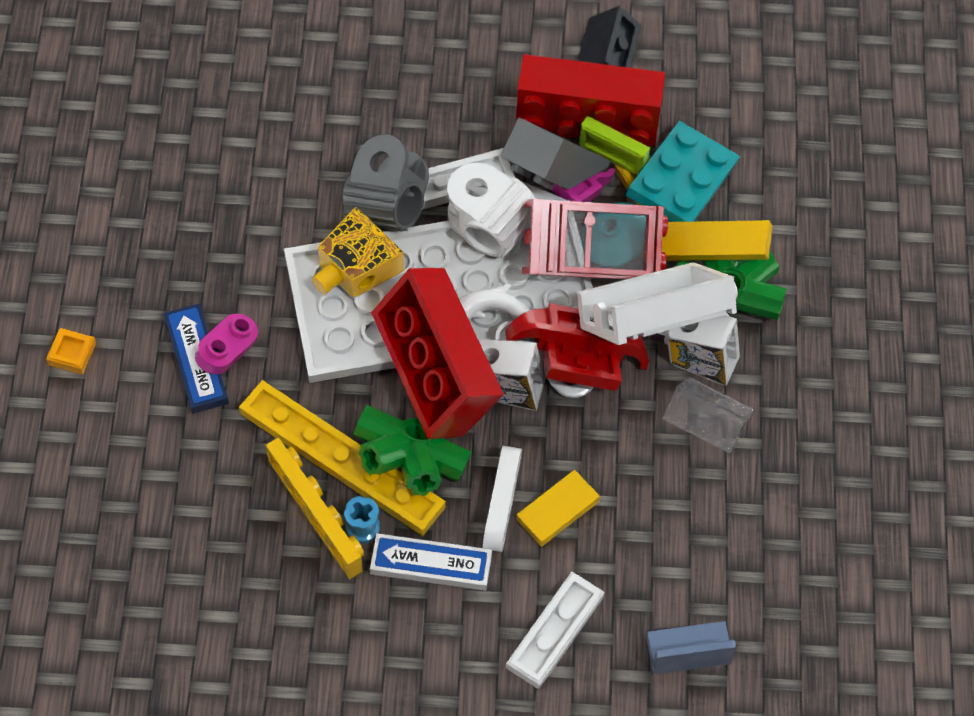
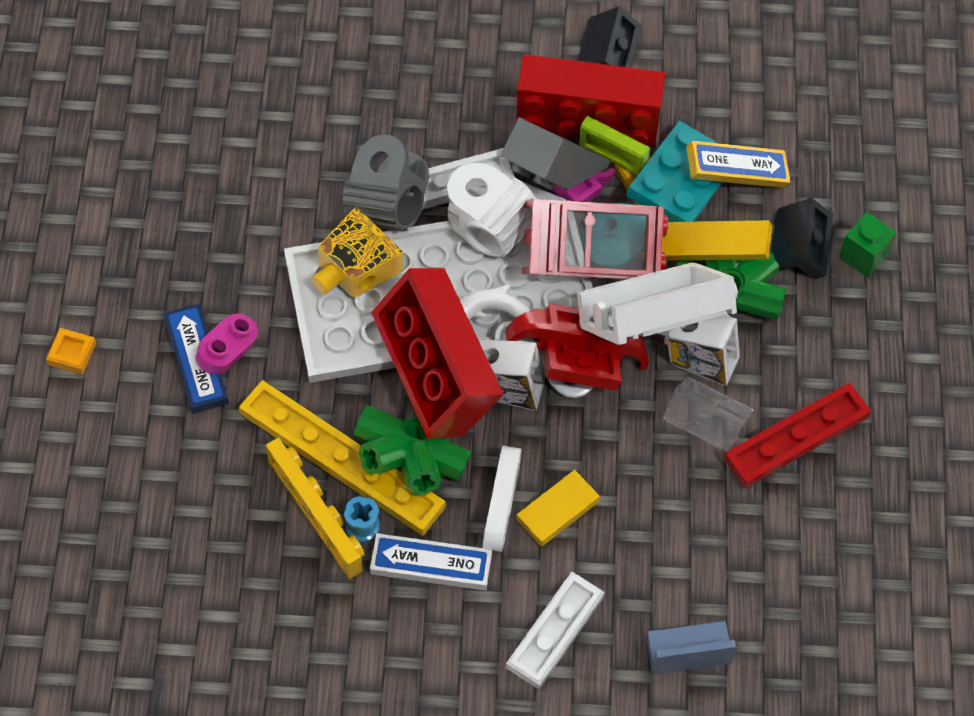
none -> tile [686,141,790,188]
none -> red plate [724,382,872,489]
none -> black panel [771,197,833,279]
none -> green brick [839,212,896,278]

